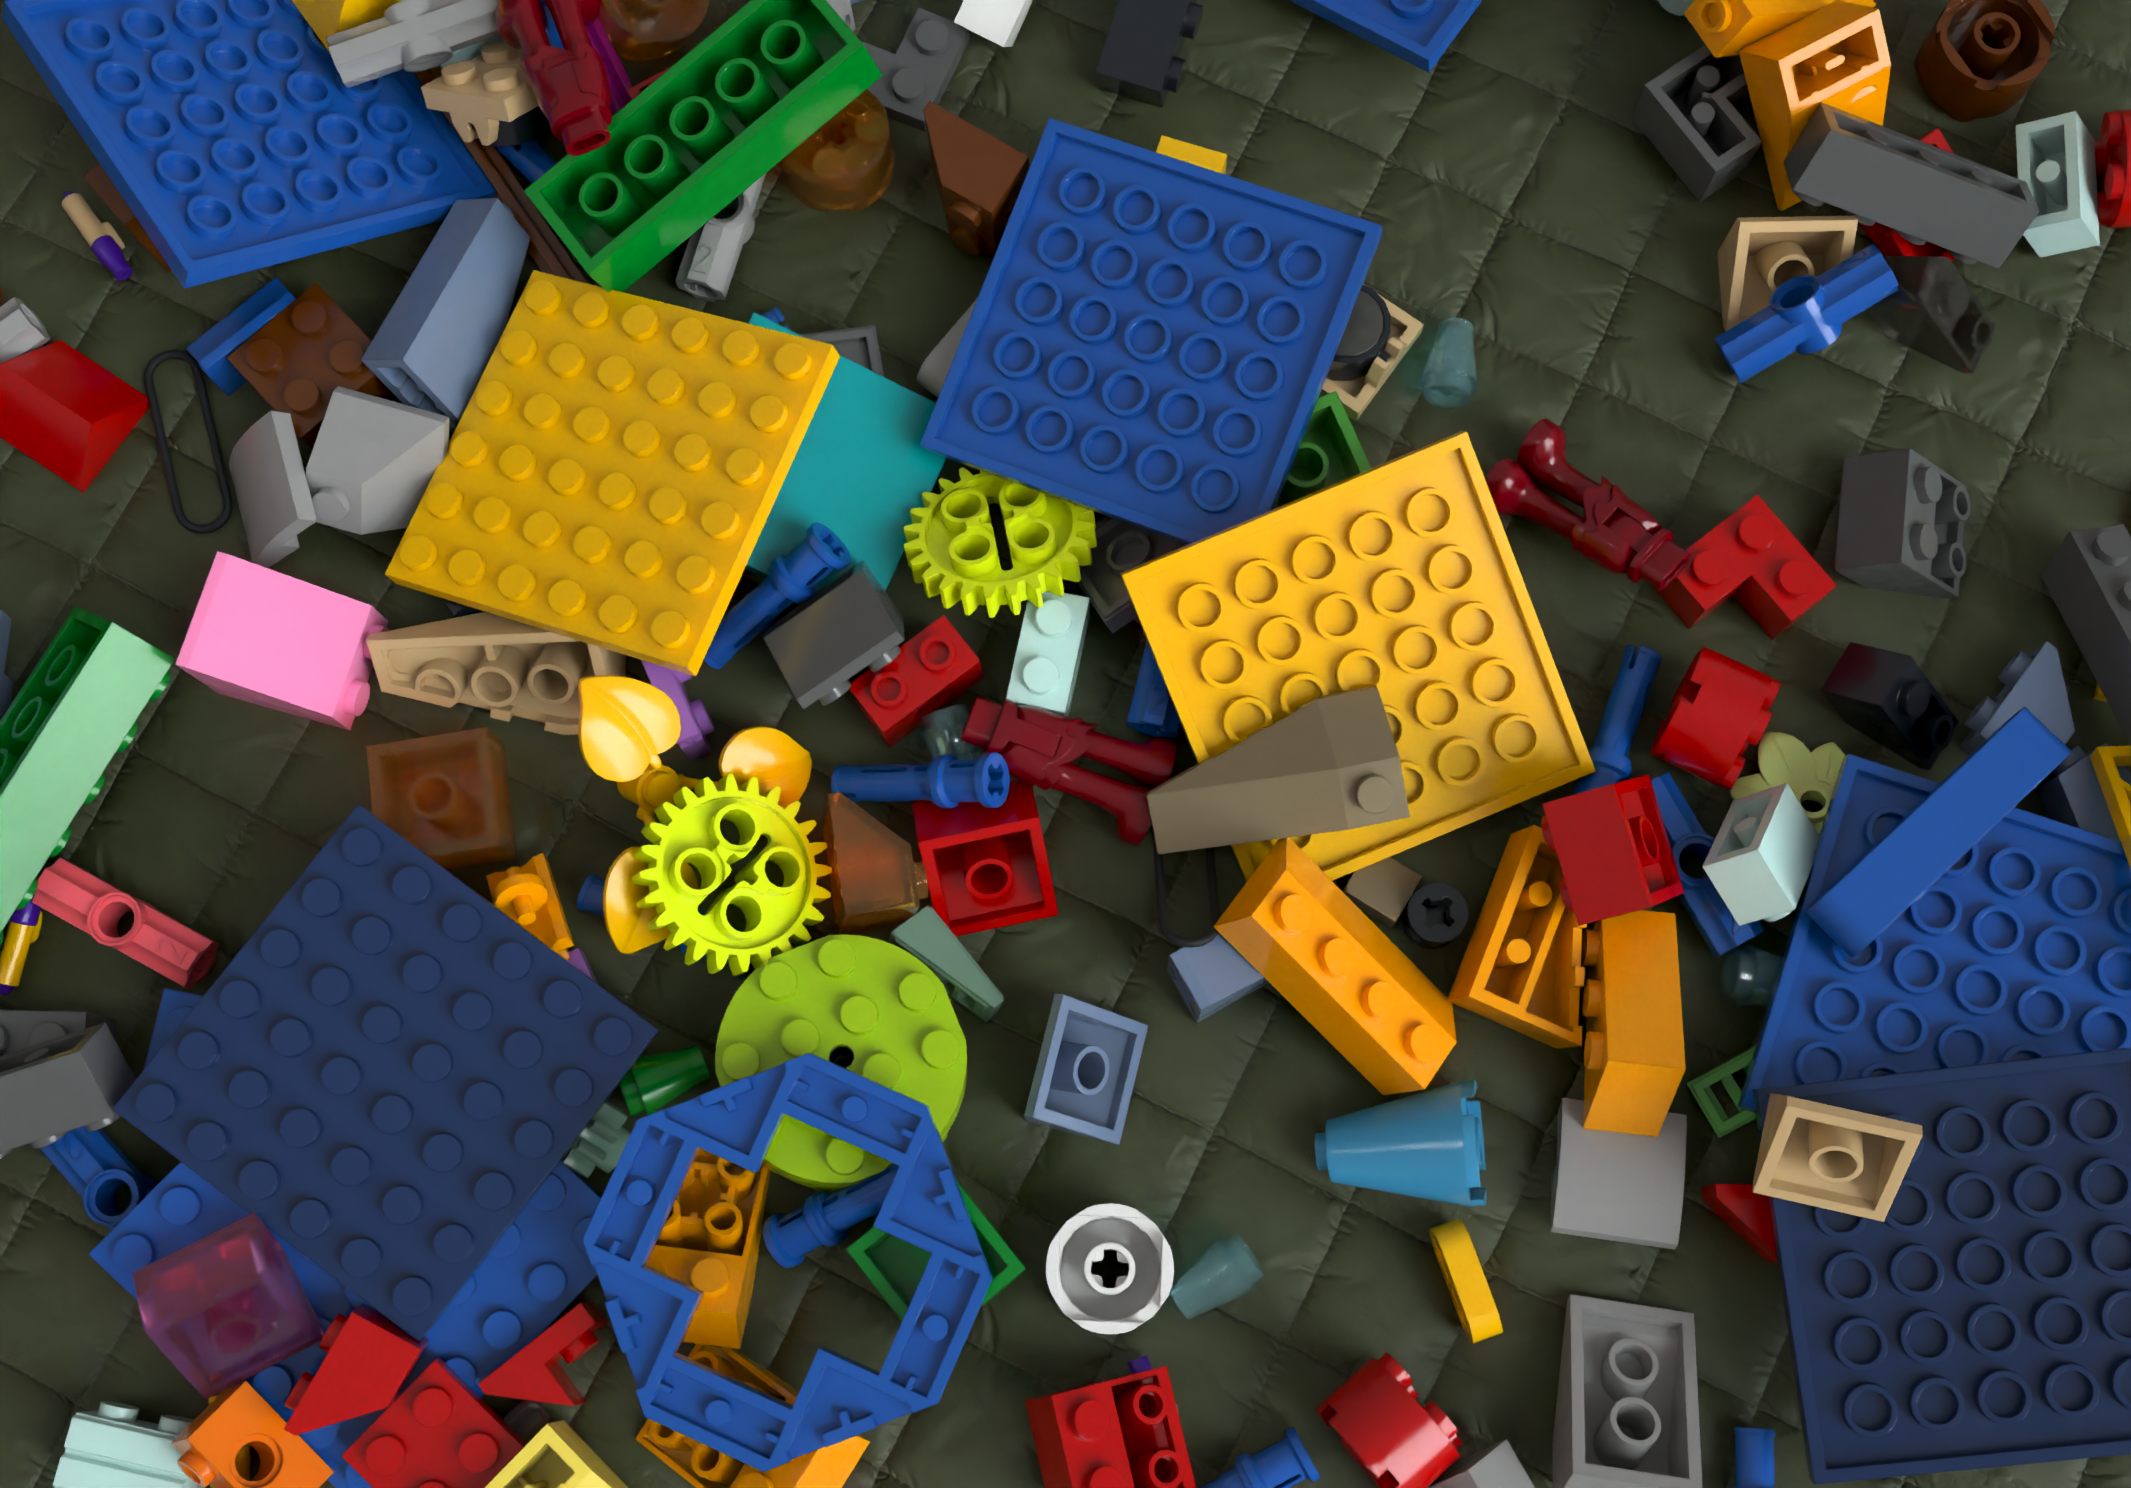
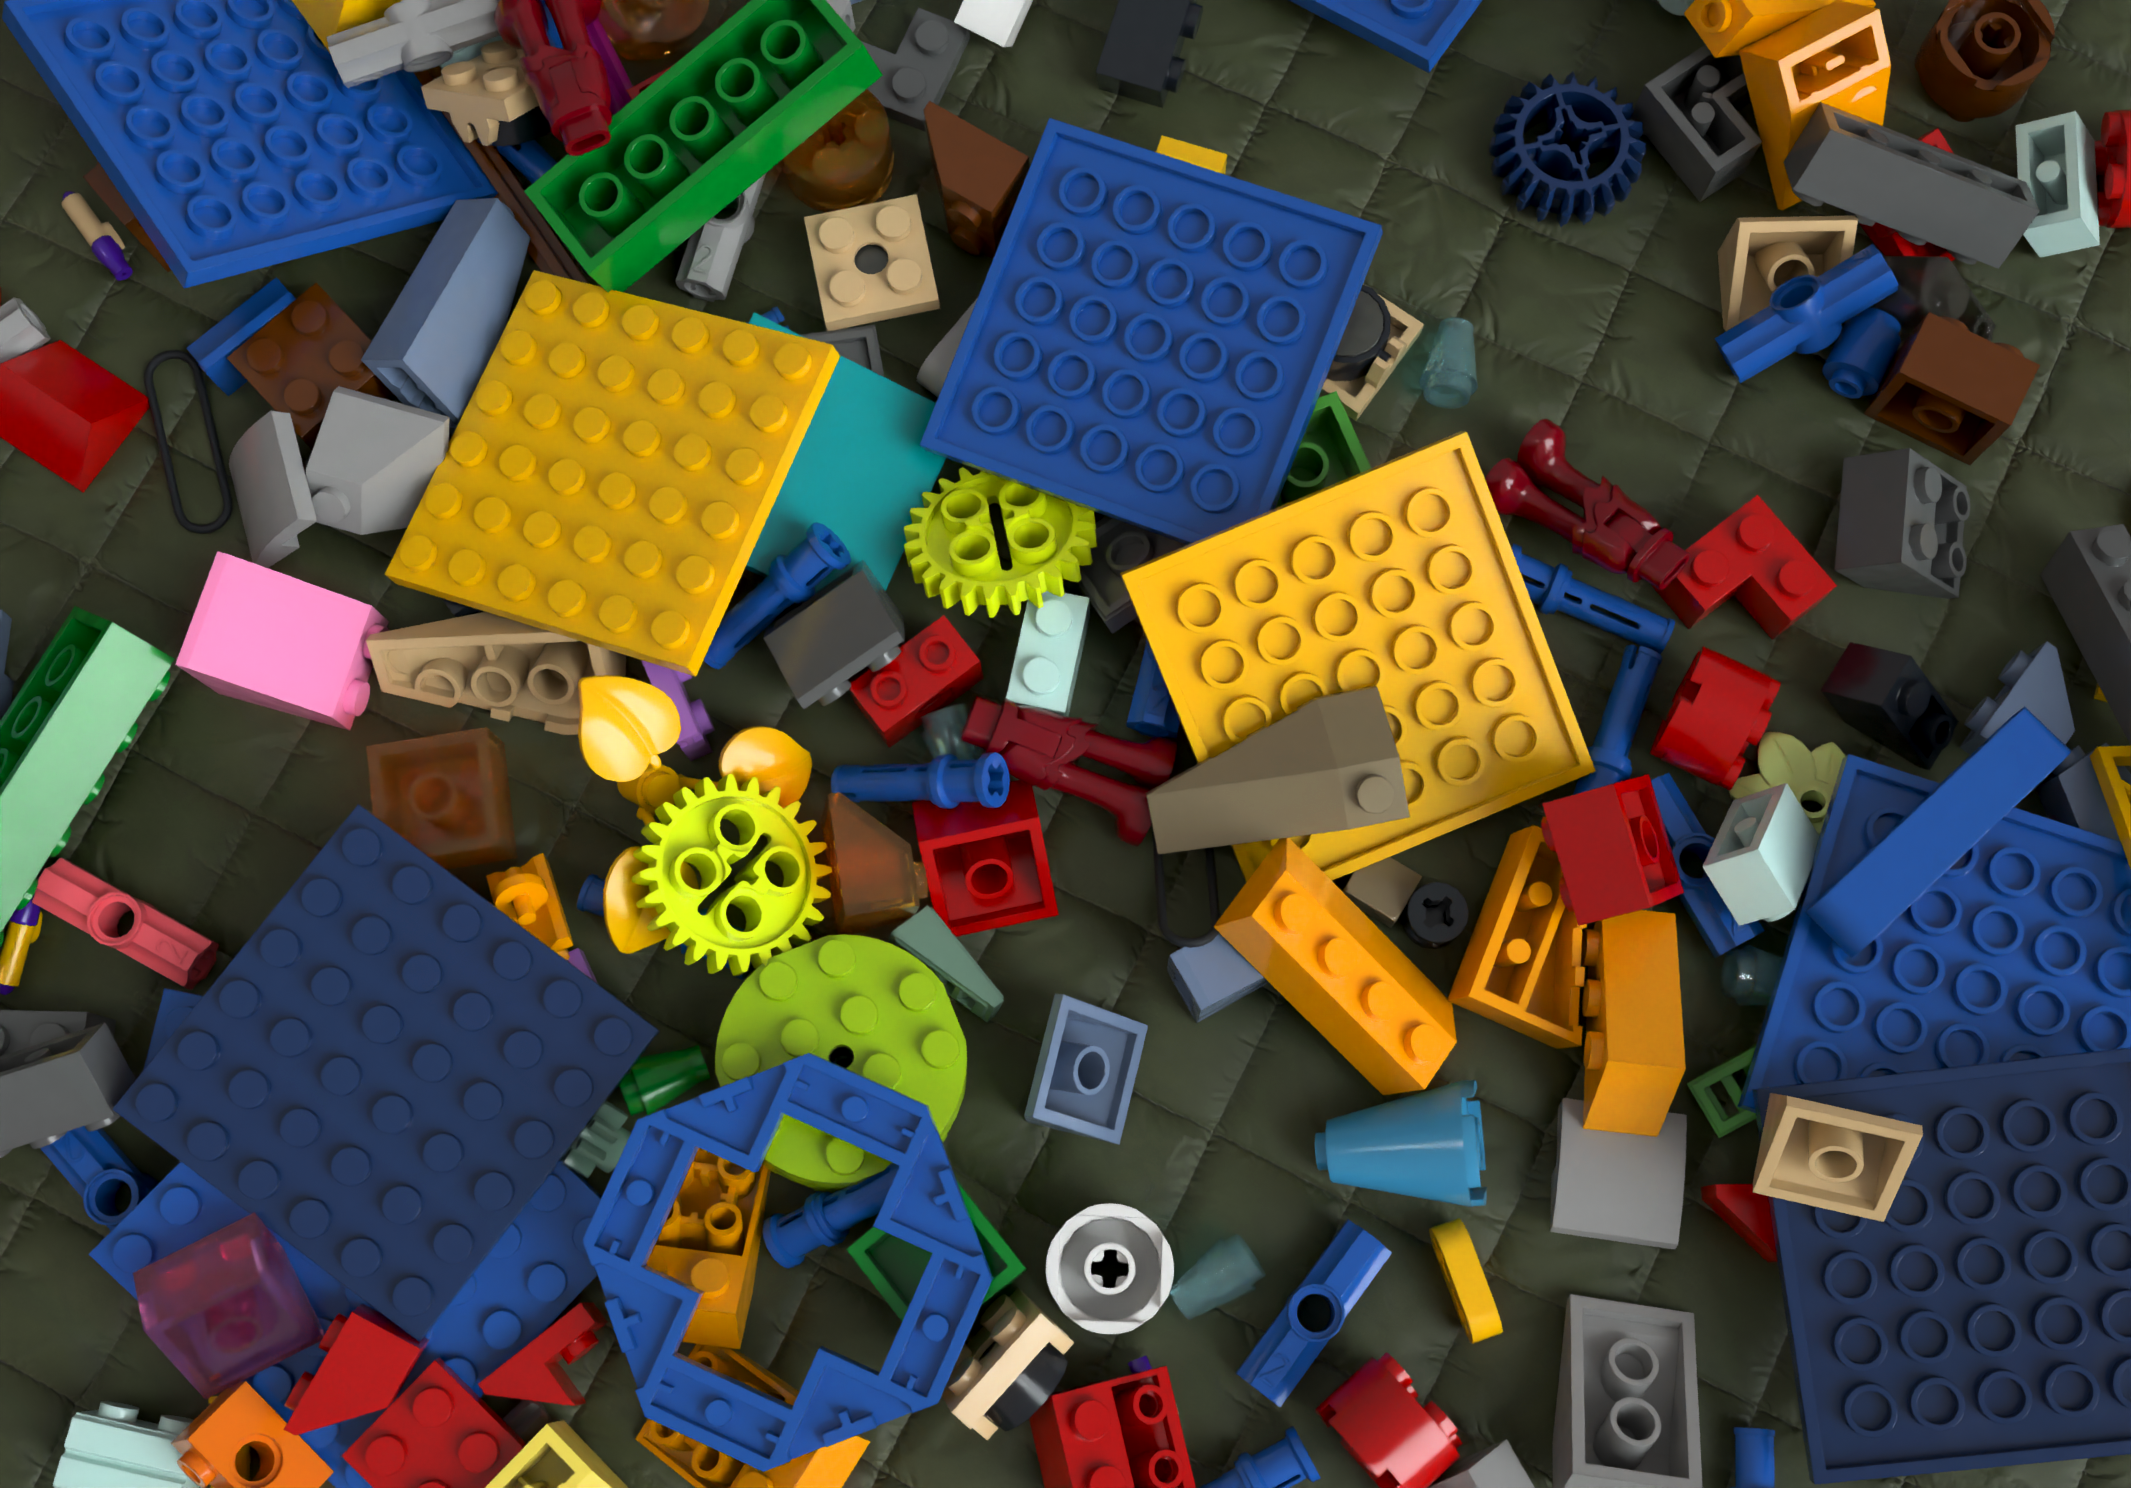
none -> tan piece [804,194,941,331]
none -> tan piece [942,1288,1074,1440]
none -> blue piece [1235,1219,1392,1407]
none -> dark blue gear [1489,71,1646,227]
none -> blue pin [1511,543,1675,654]
none -> blue brick [1822,308,1901,398]
none -> reddish brown brick [1864,312,2040,465]

